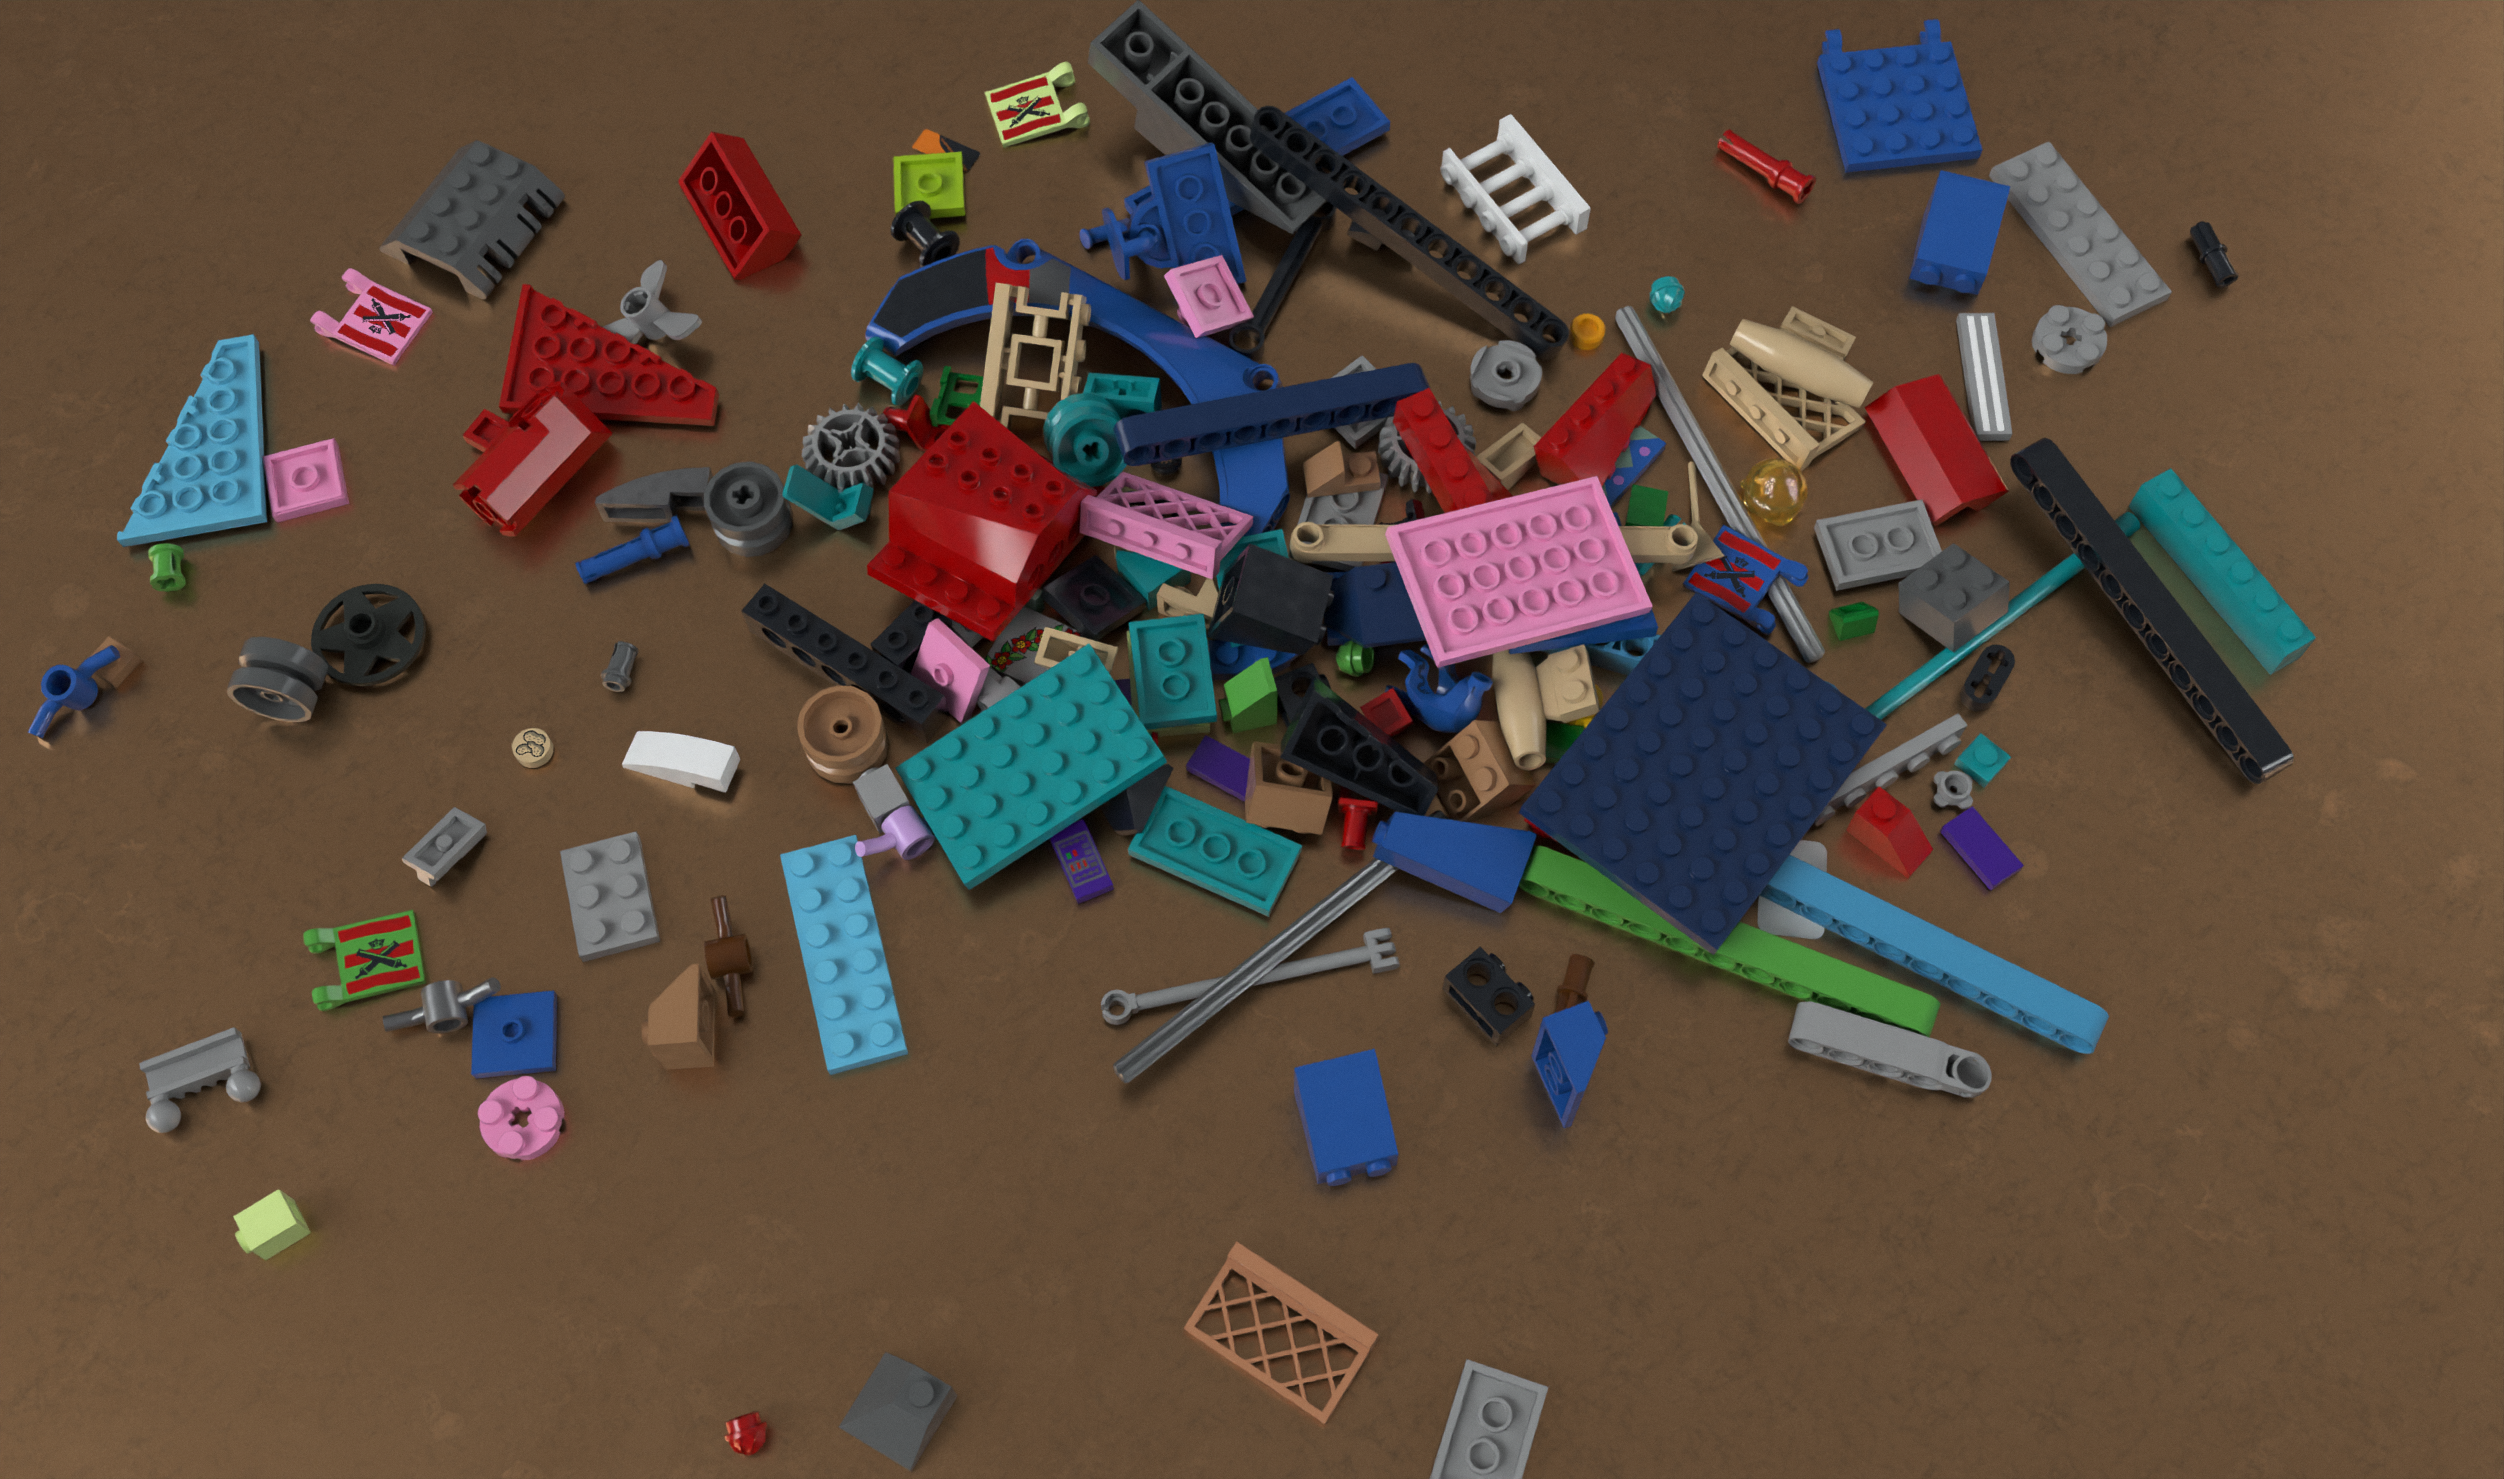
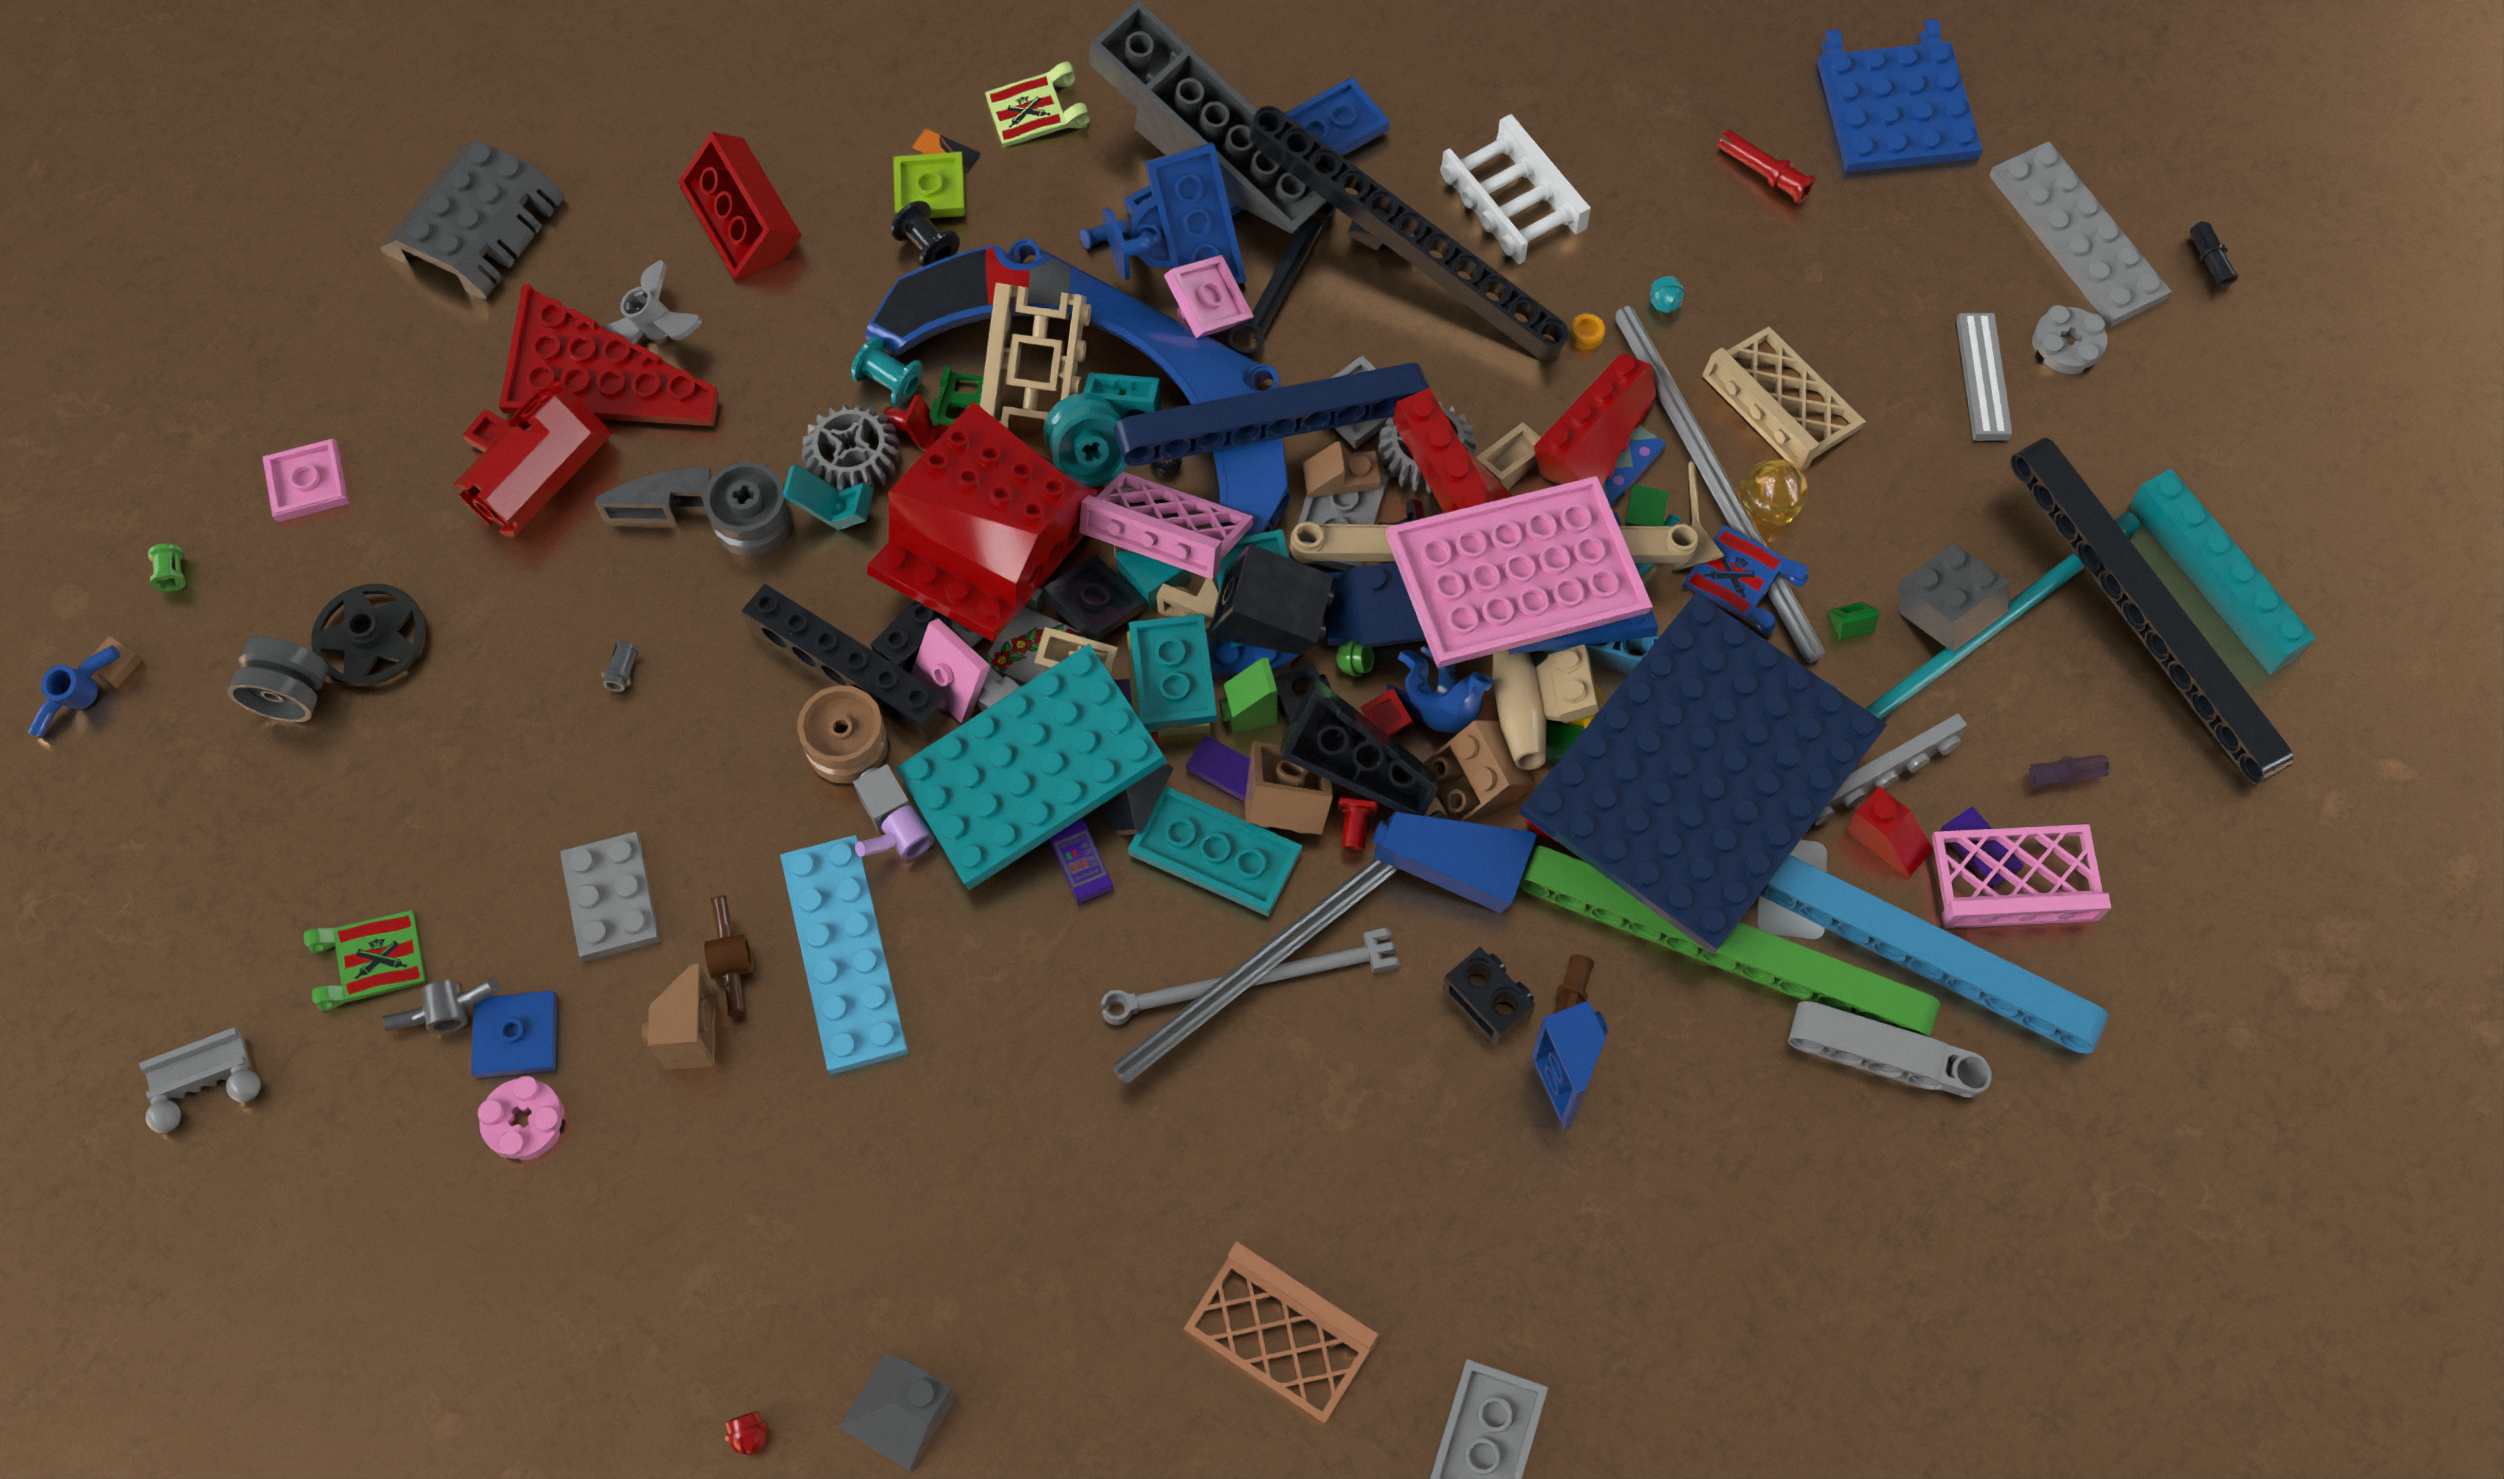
medium azure wing [117,334,267,547] -> none
yellowish green brick [233,1189,311,1260] -> none
bright pink flag [310,268,433,366] -> none
light grey plate [402,807,487,887] -> none
tile [512,728,554,768] -> none
blue pin [575,515,690,585] -> none
white slope [622,731,741,793] -> none
blue slope [1294,1049,1399,1186] -> none
light grey plate [1470,340,1542,411] -> none
tan plate [1729,306,1873,408] -> none
light grey plate [1814,500,1942,591] -> none
red slope [1865,374,2009,527] -> none
blue slope [1909,170,2011,295] -> none
light grey plate [1934,771,1973,809] -> none
teal plate [1954,733,2011,788] -> none
black beam [1960,644,2015,711] -> none
none -> bright pink fence [1932,824,2111,929]
none -> clear purple axle [2029,755,2110,788]

